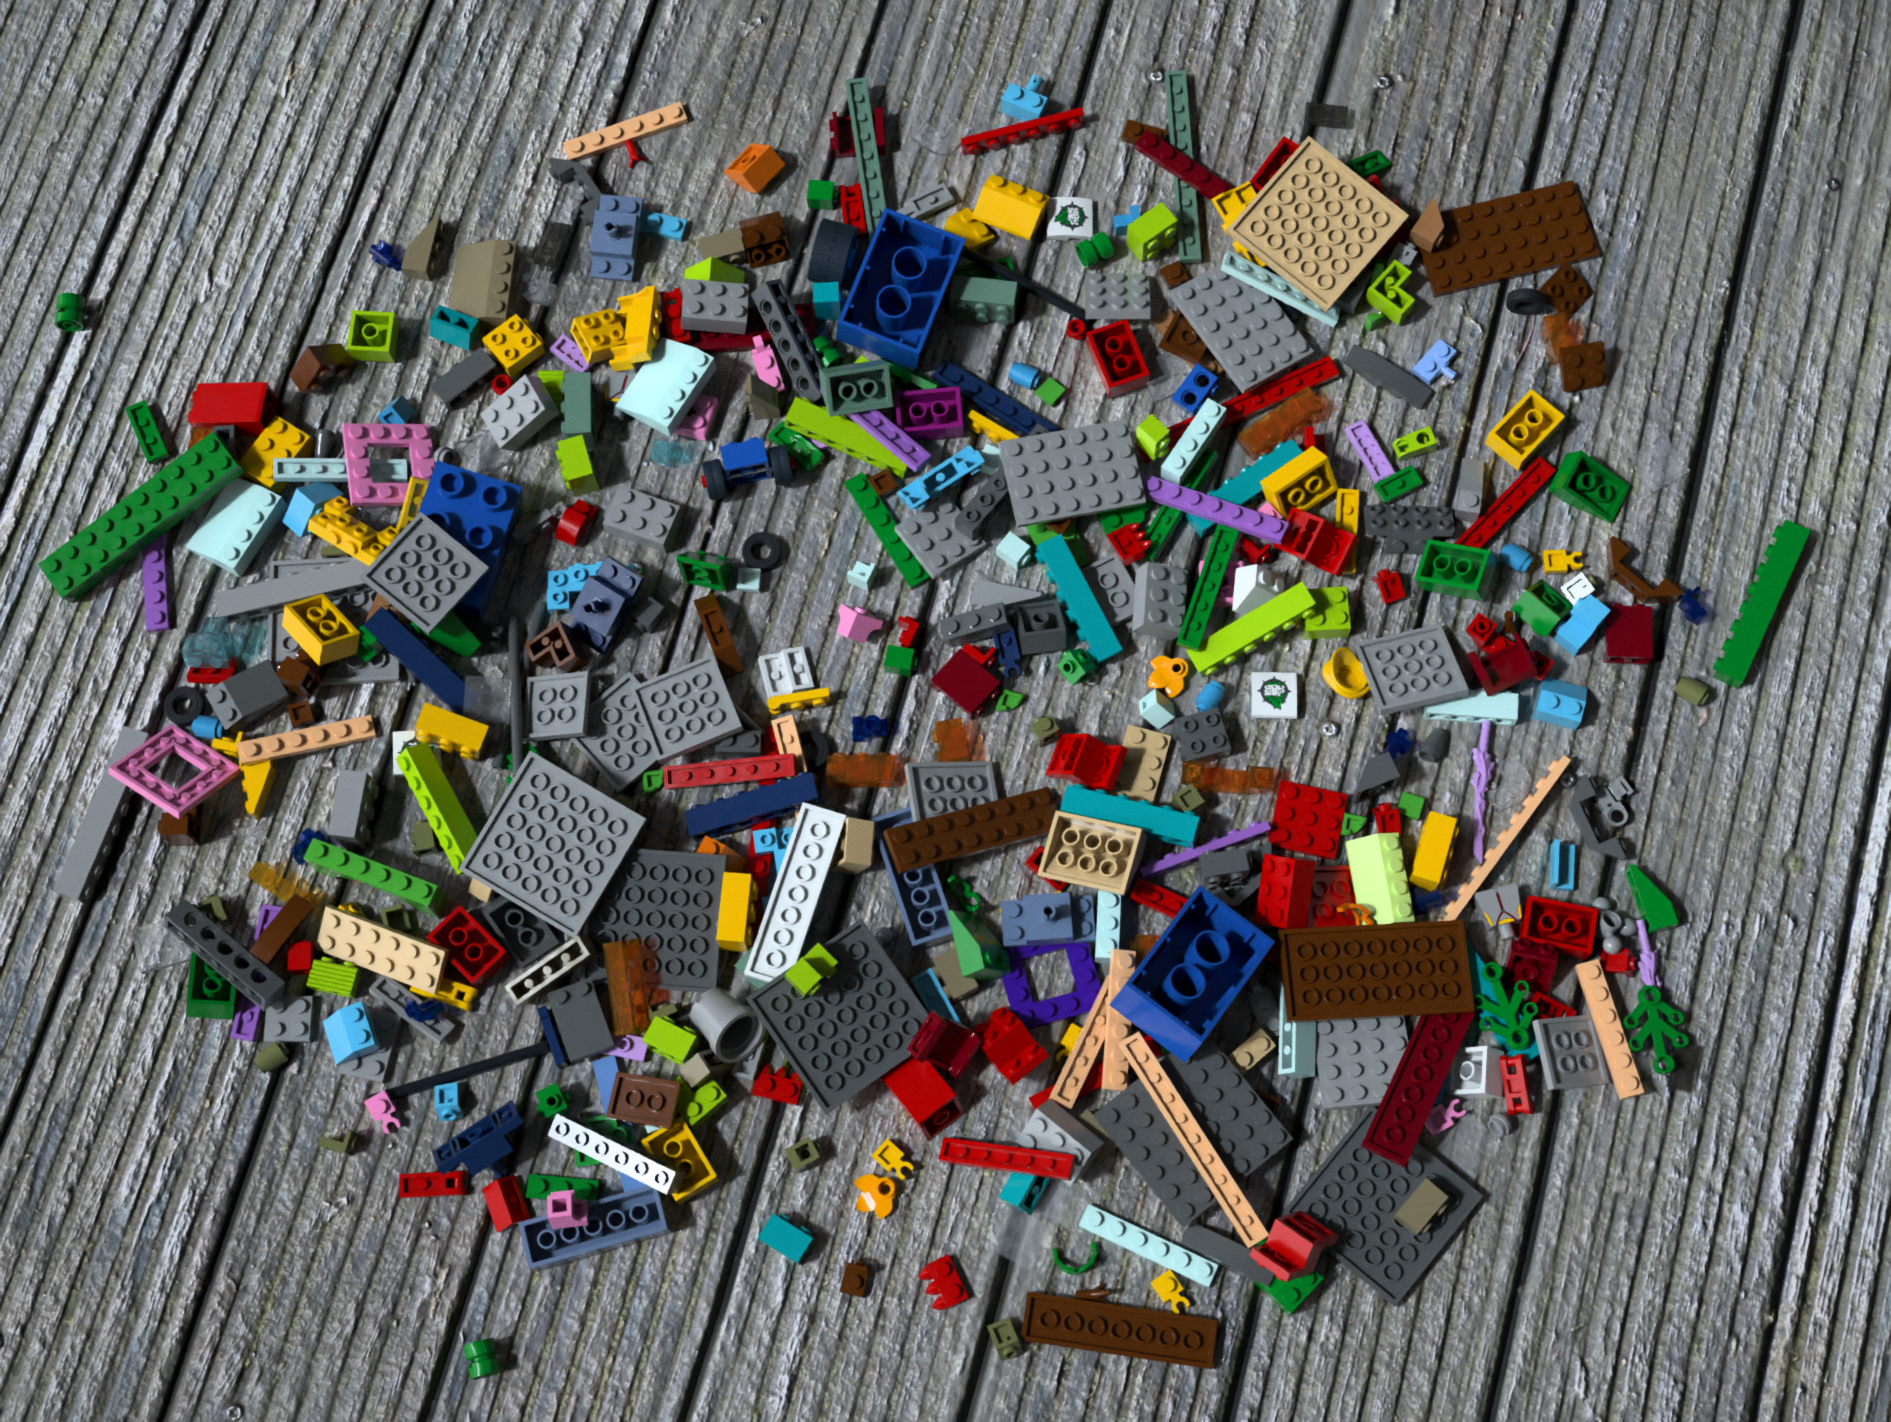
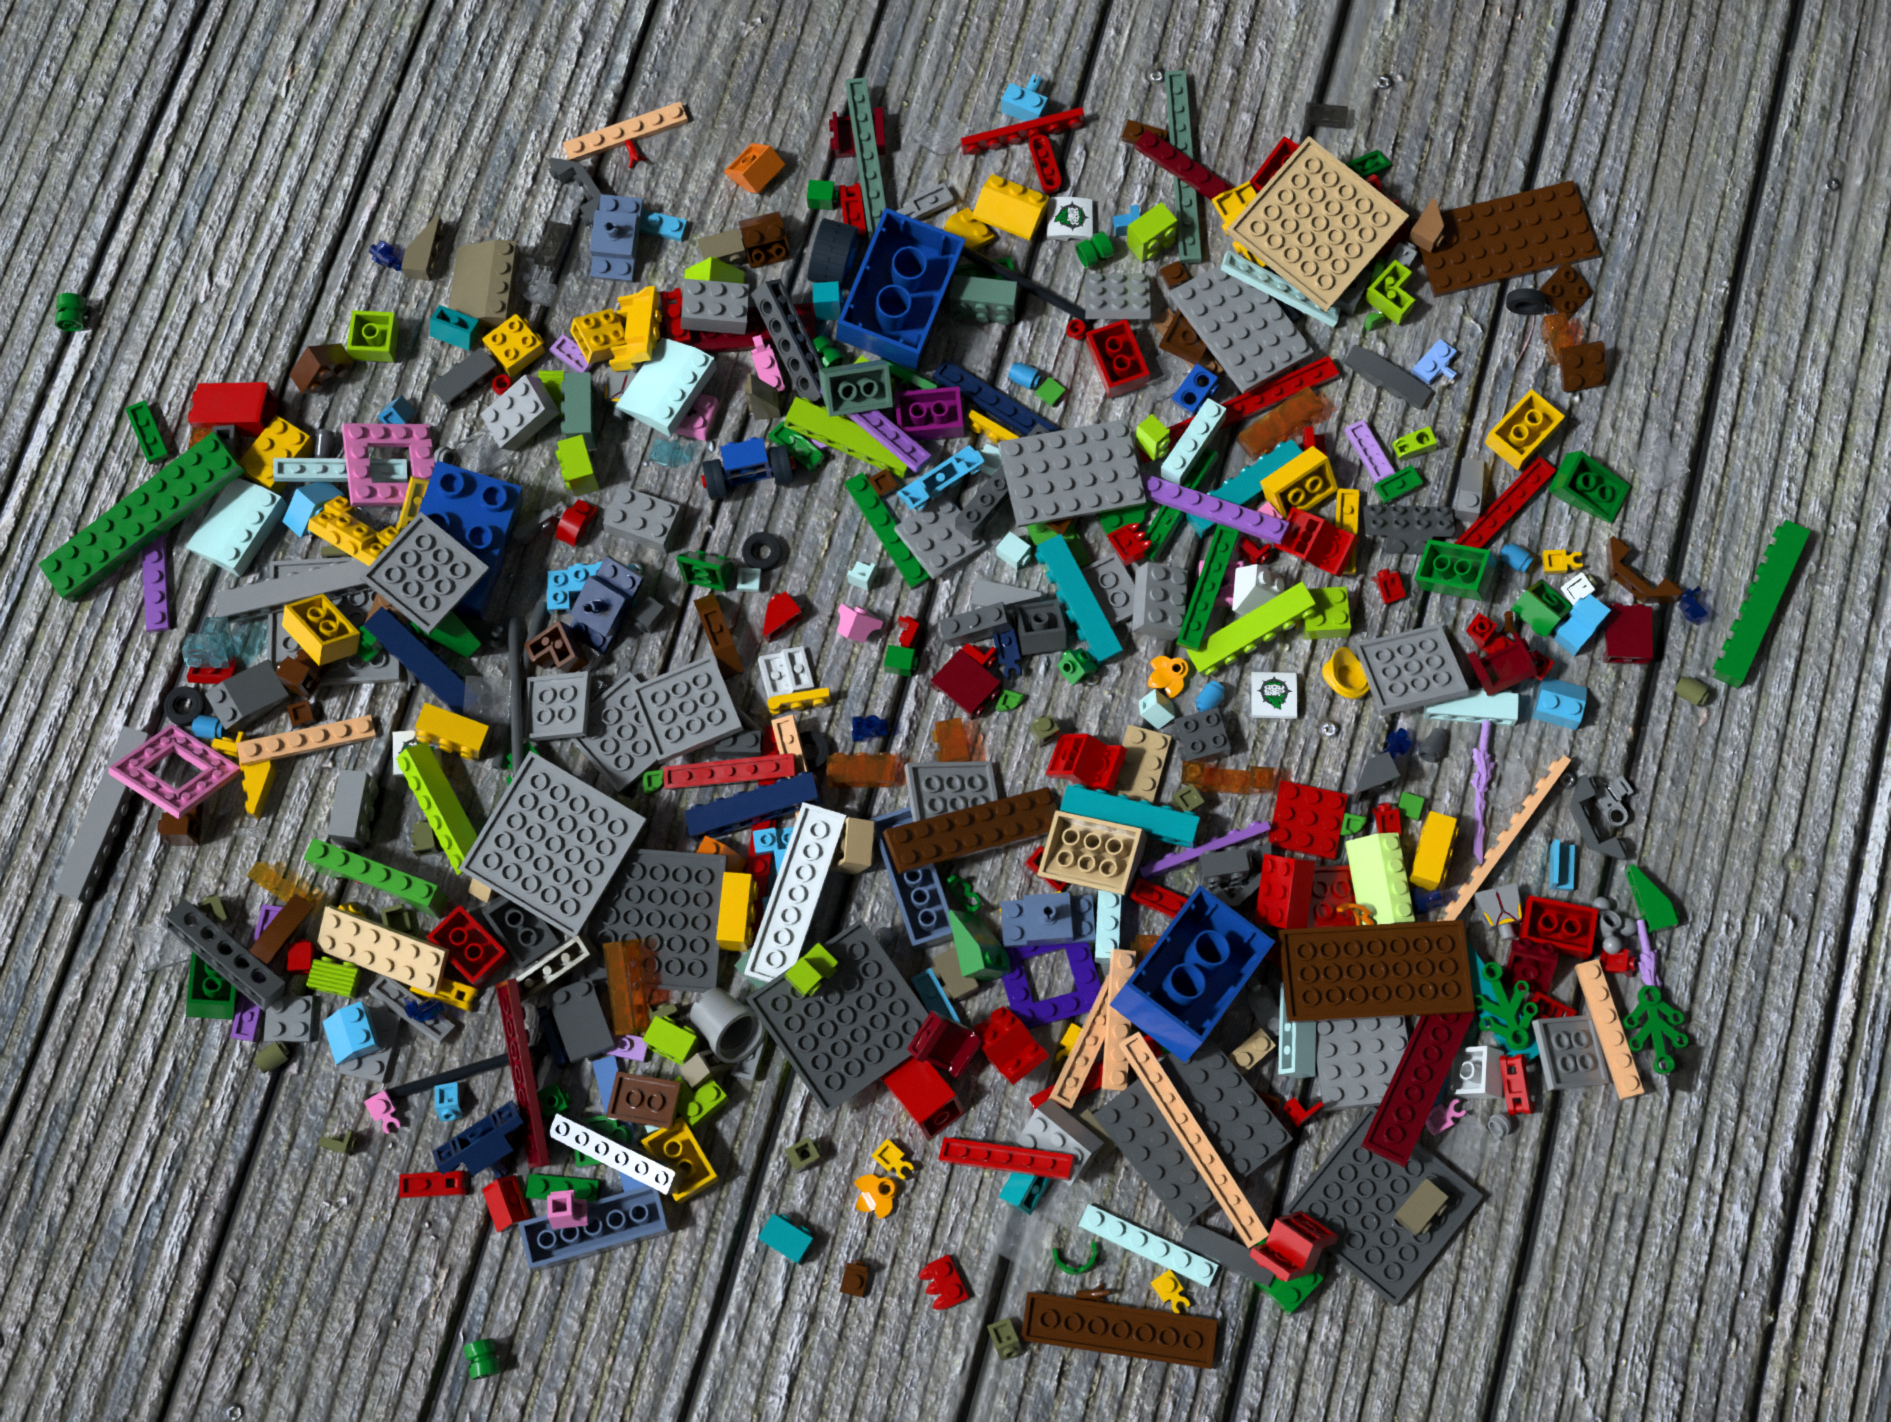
clear blue plate [290,828,326,865] -> none
red plate [752,1062,803,1106] -> none
none -> dark red plate [495,978,551,1168]
none -> red slope [763,591,803,643]
none -> red plate [1029,134,1061,193]
none -> red panel [1283,1097,1324,1128]

